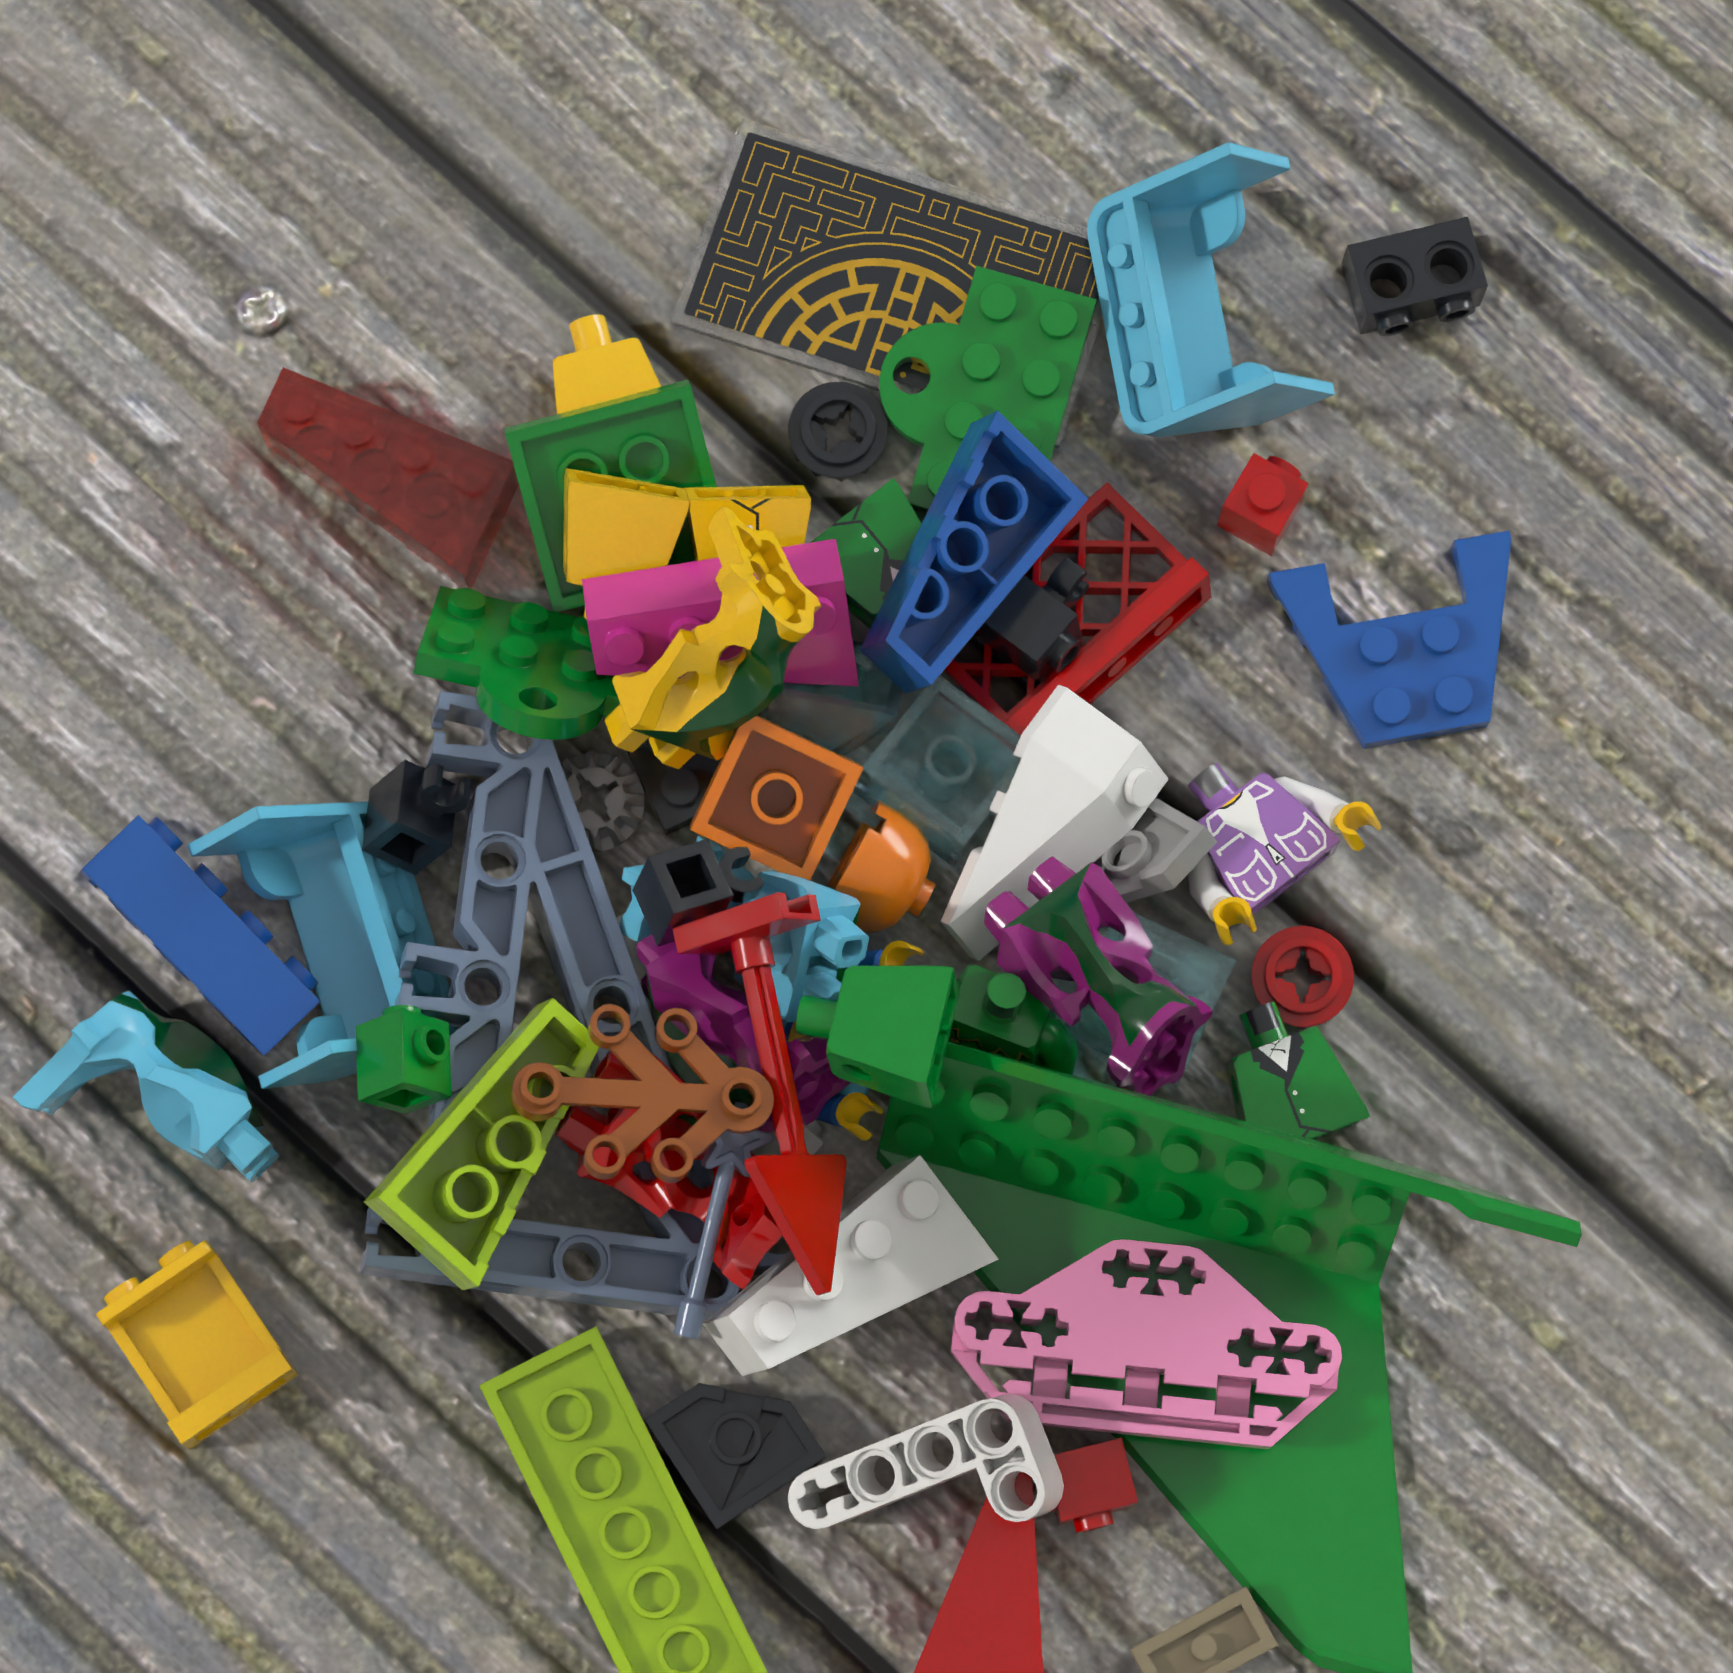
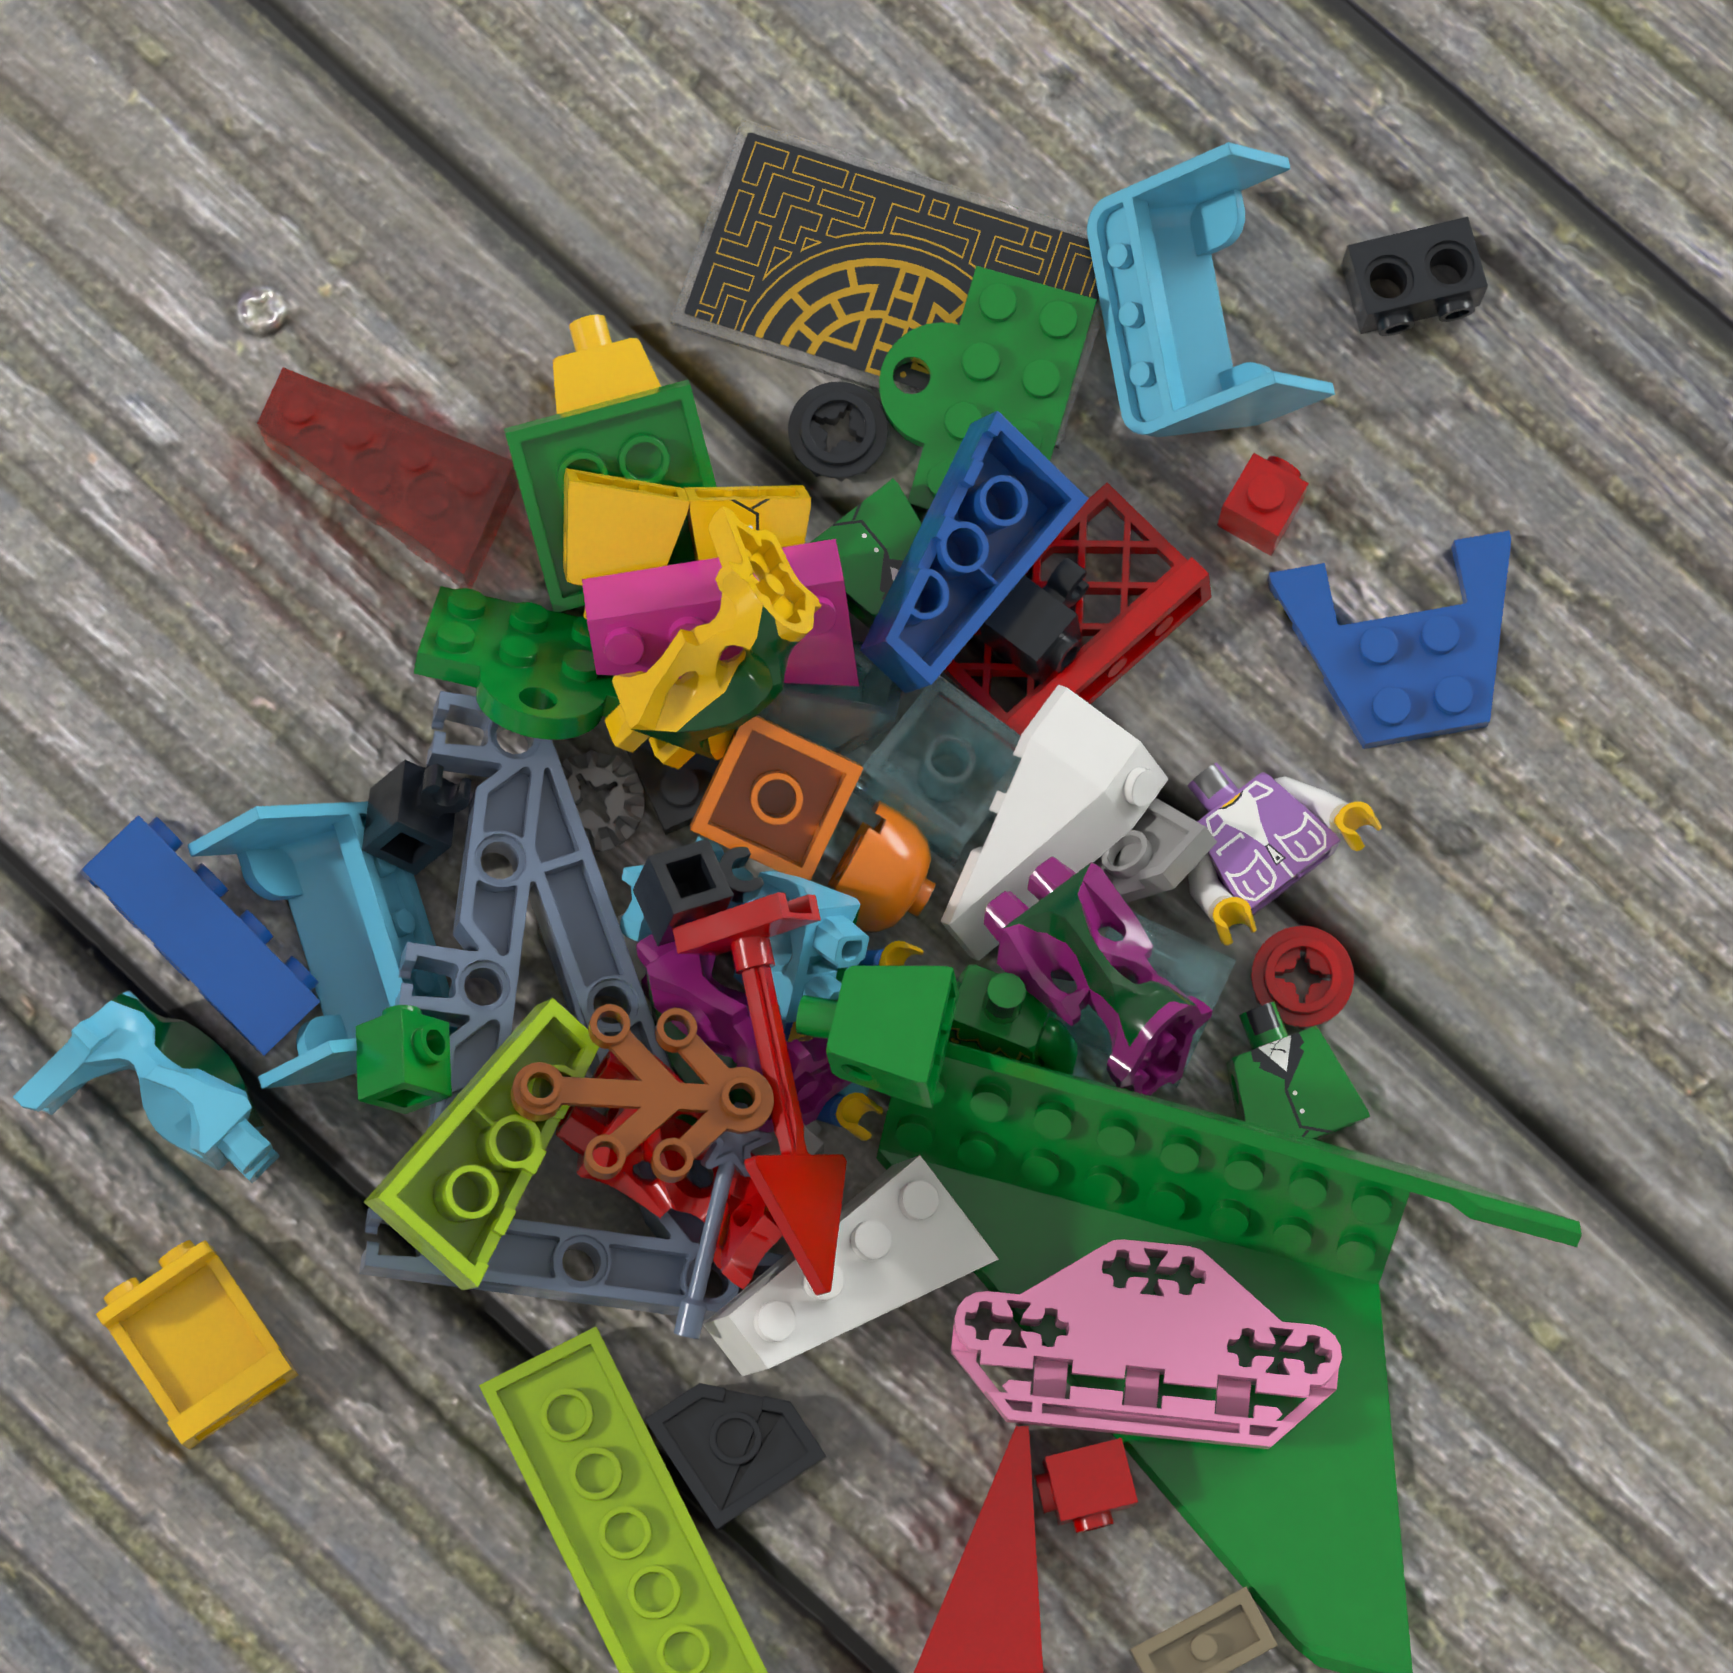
white beam [788,1394,1064,1529] -> none

